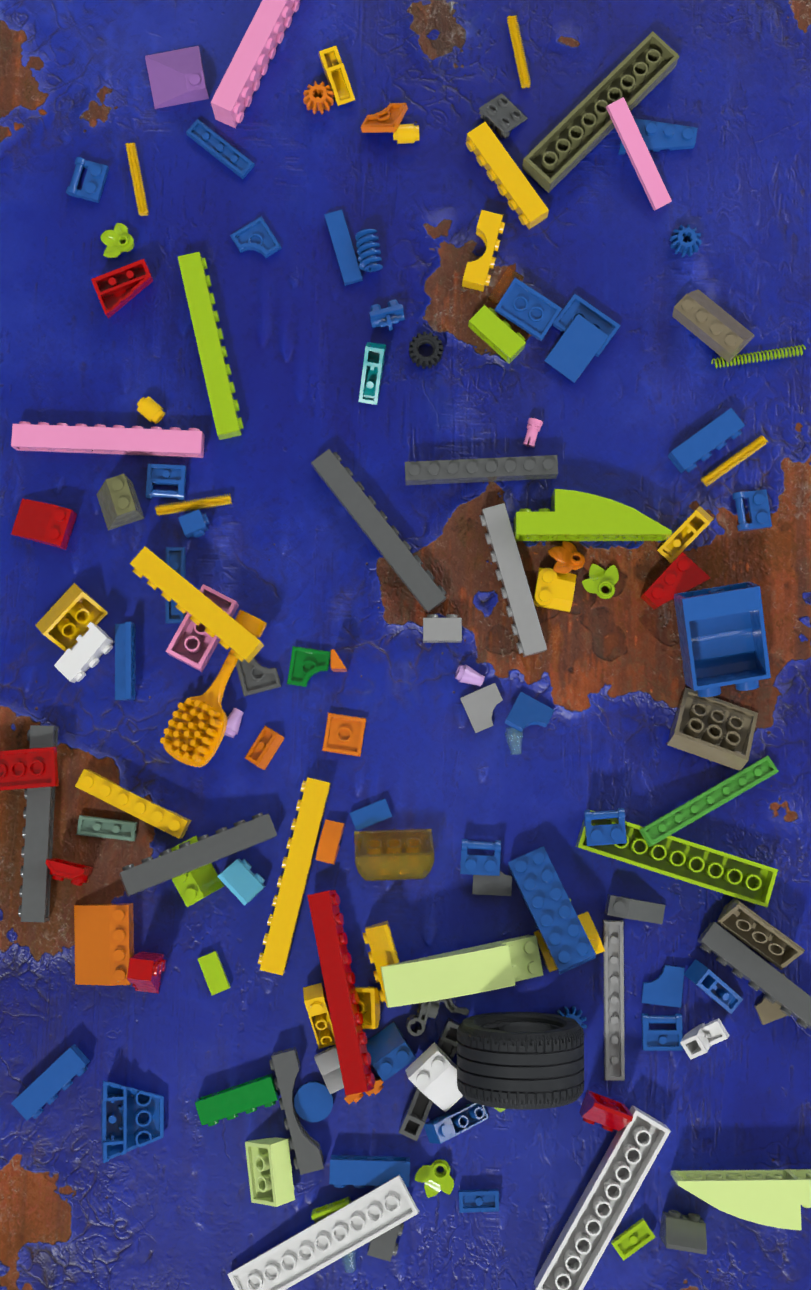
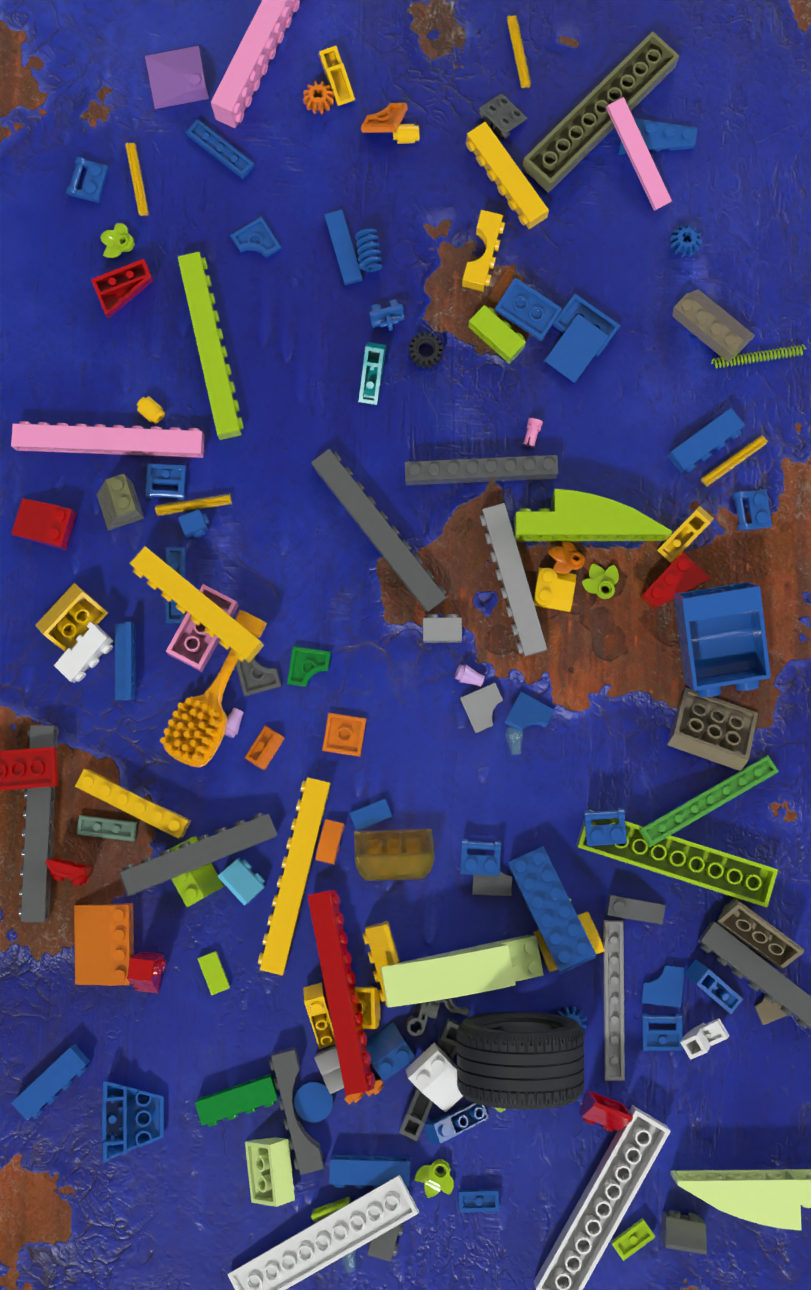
orange slope [331,649,347,672] -> none

